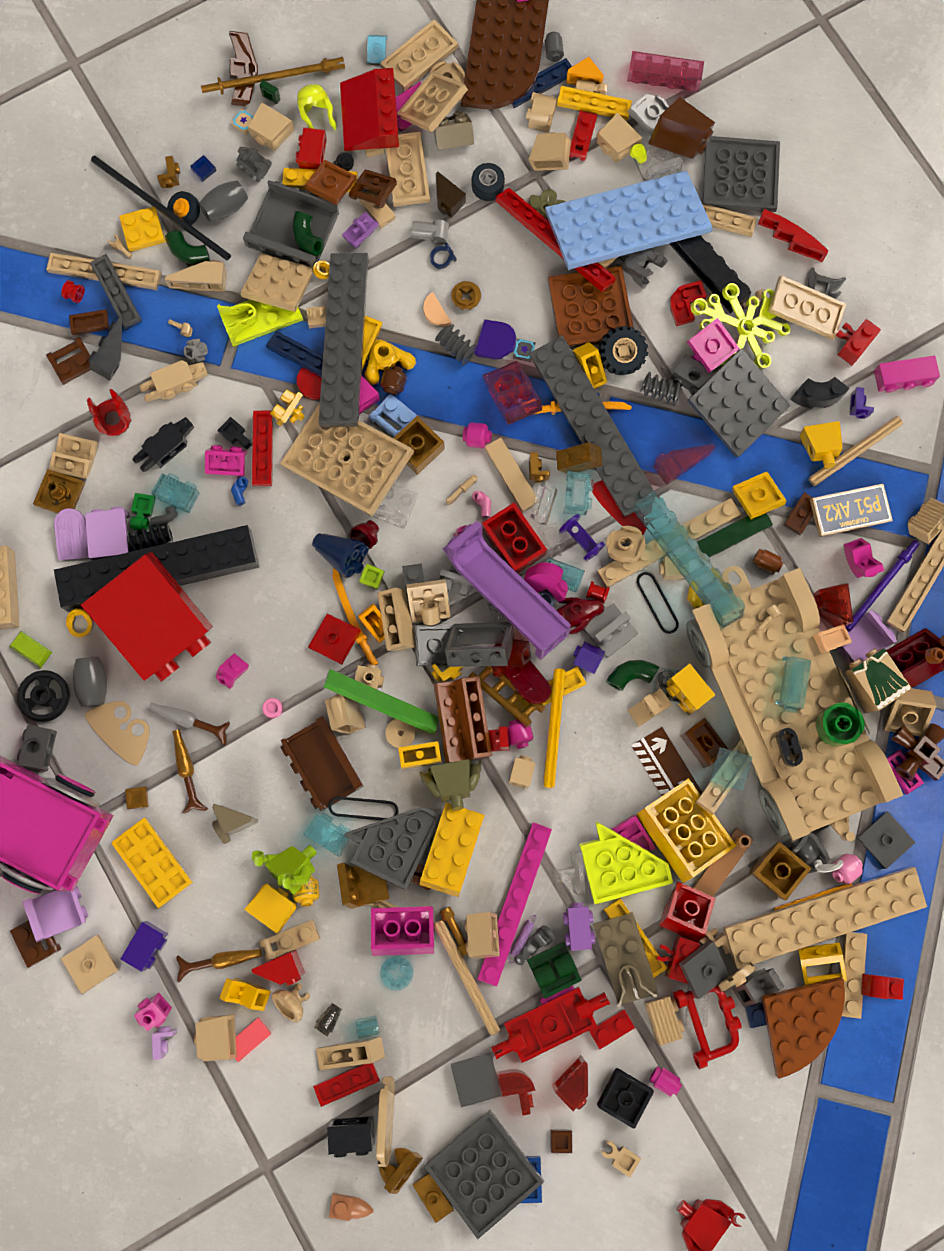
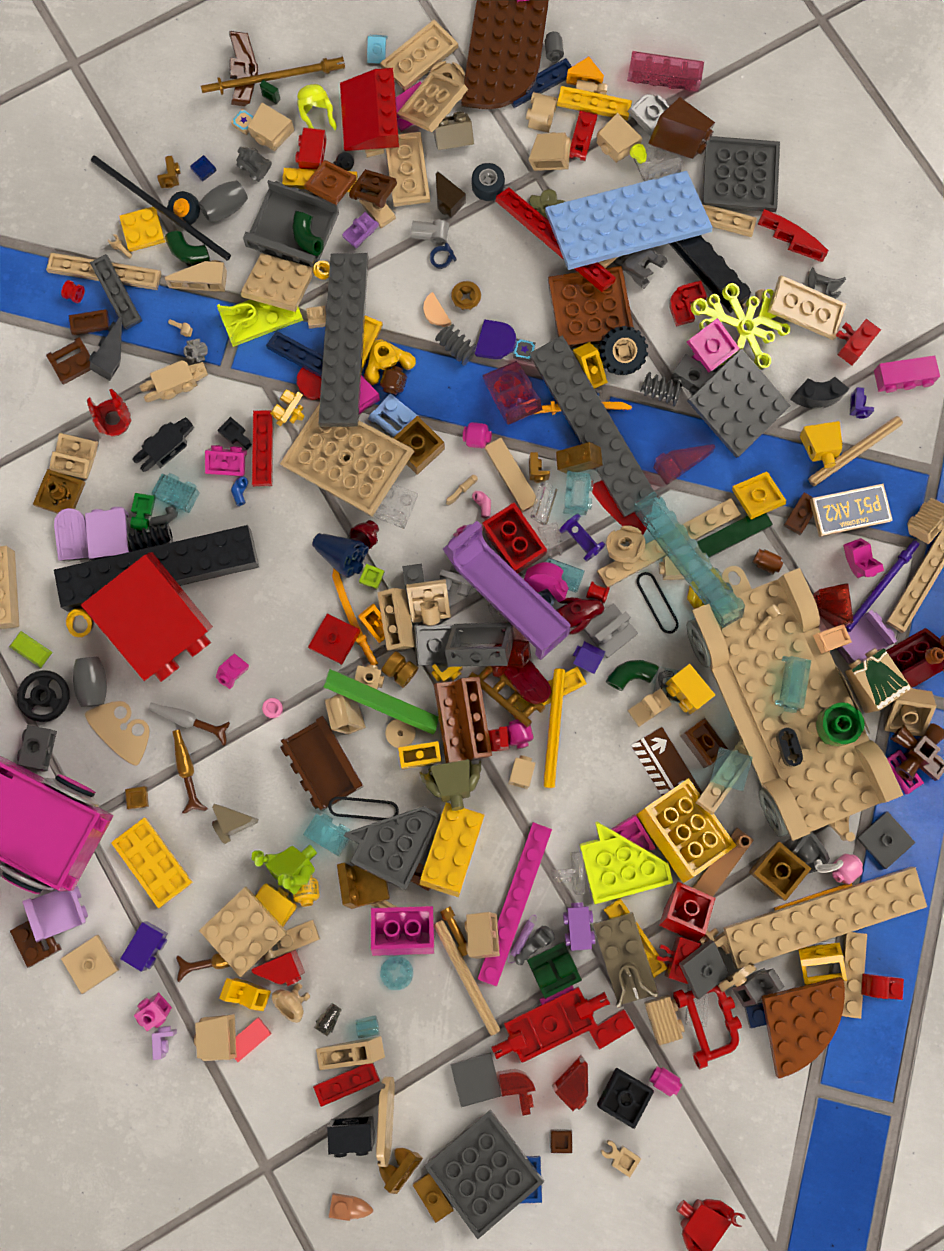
none -> tan plate [199,887,288,977]
none -> pearl gold wheel [381,651,419,688]

